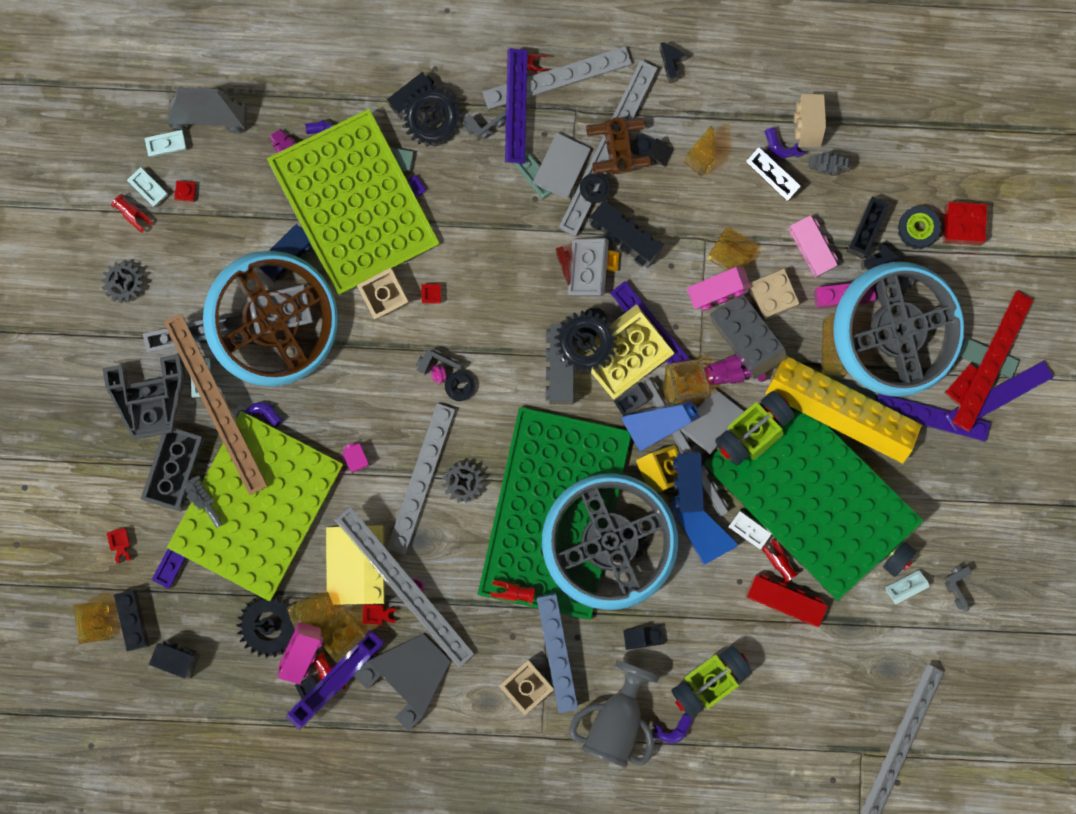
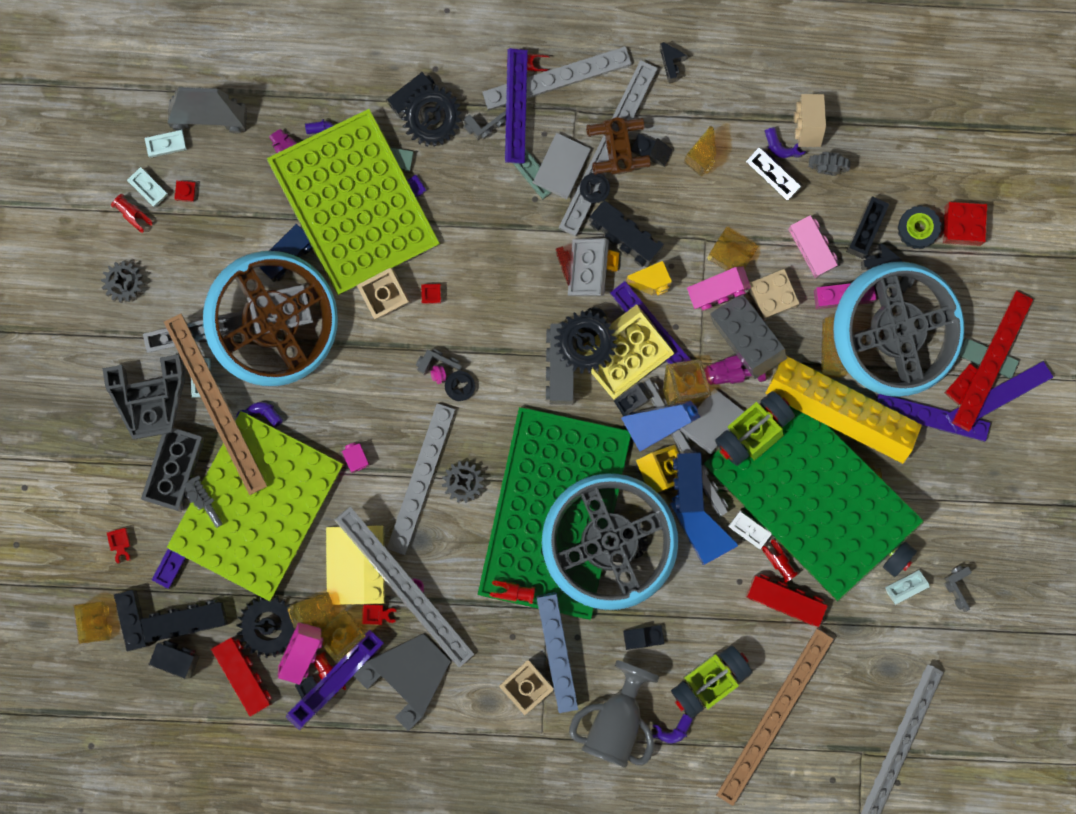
none -> black wedge [141,599,228,643]
none -> red brick [211,637,273,717]
none -> yellow slope [626,261,672,296]
none -> medium nougat plate [716,629,833,806]

